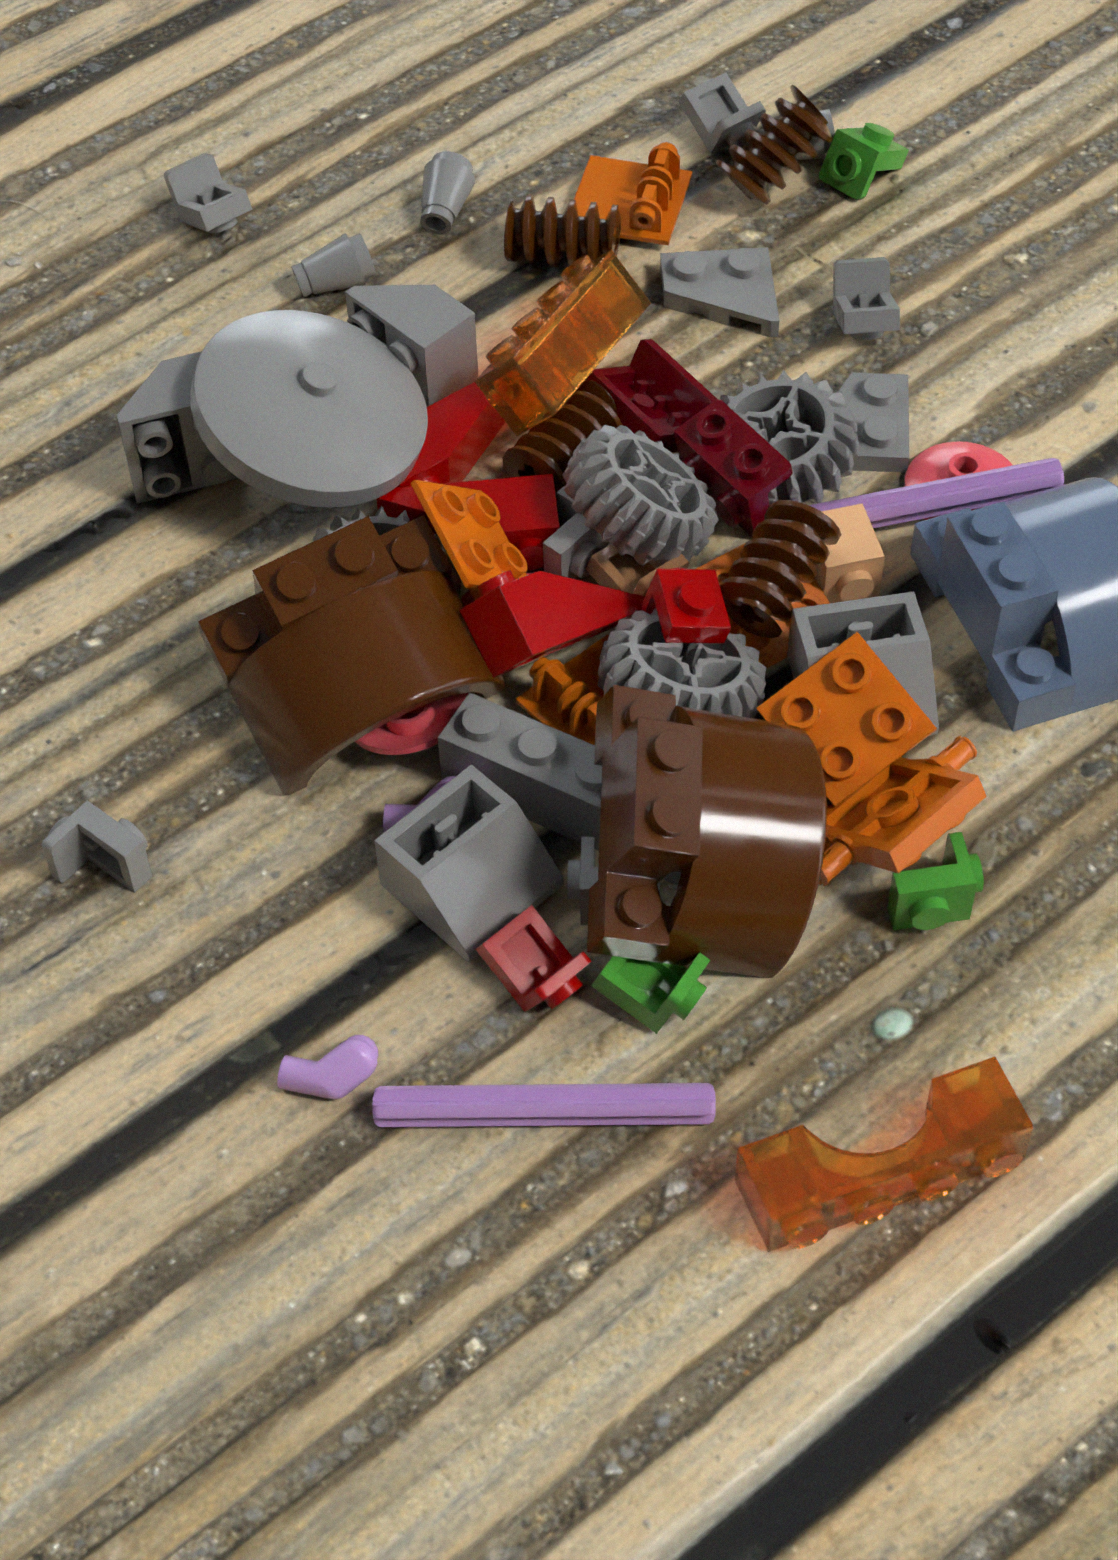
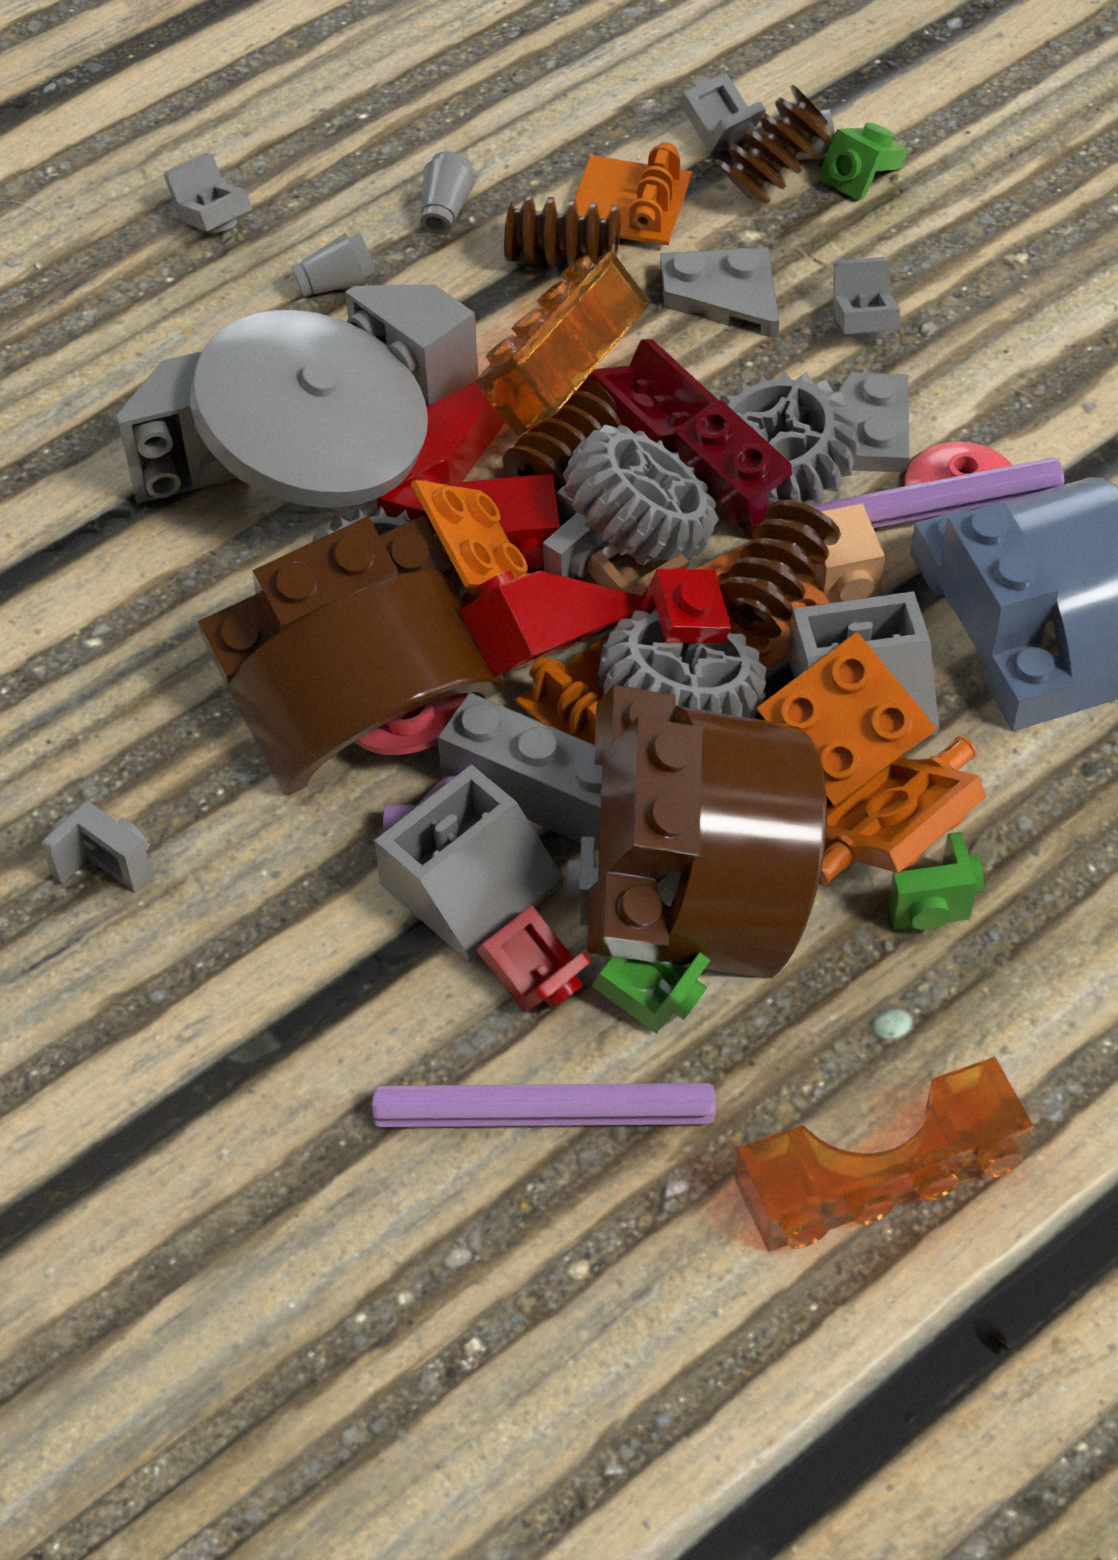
lavender arm [277,1035,379,1100] -> none

